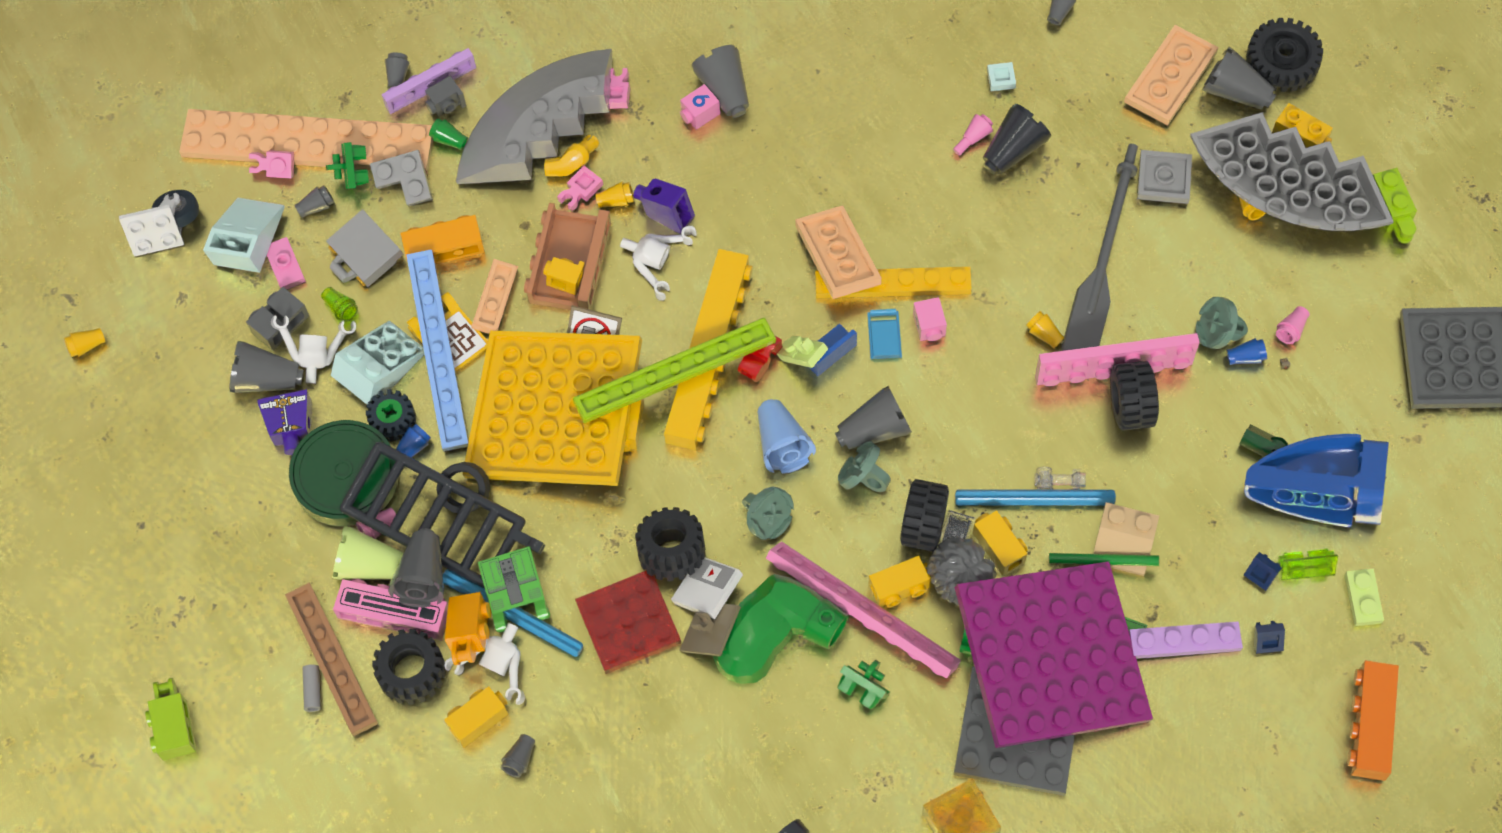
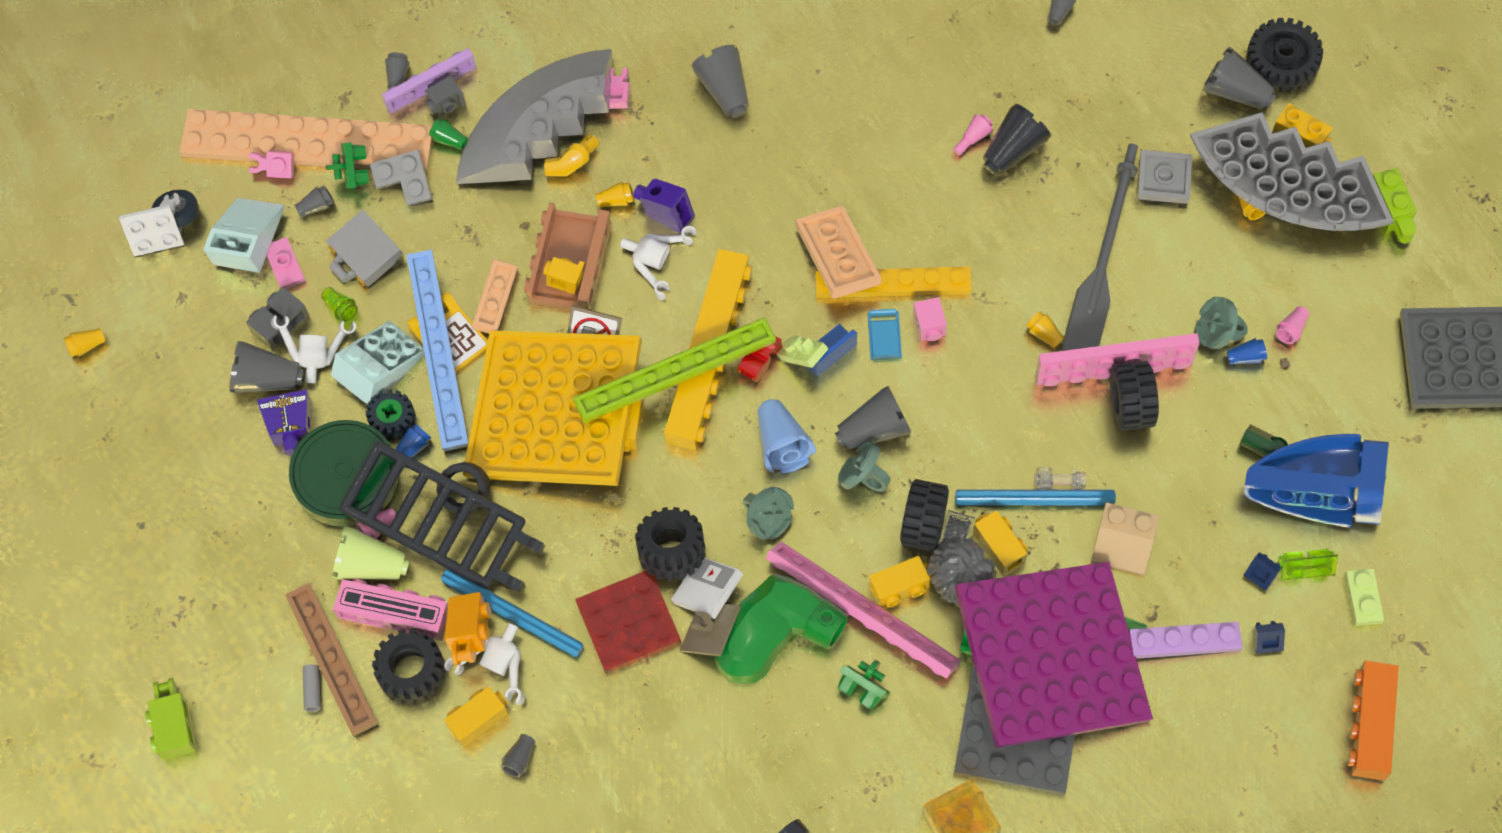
dark grey cone [388,528,444,608] -> none
light orange brick [400,215,485,265] -> none
bright green flag [478,546,550,632] -> none
bright pink plate [557,166,603,212] -> none
bright pink brick [680,84,720,130] -> none
light aqua plate [987,62,1016,91] -> none
green bar [1049,553,1160,566] -> none
light nougat plate [1124,25,1219,126] -> none

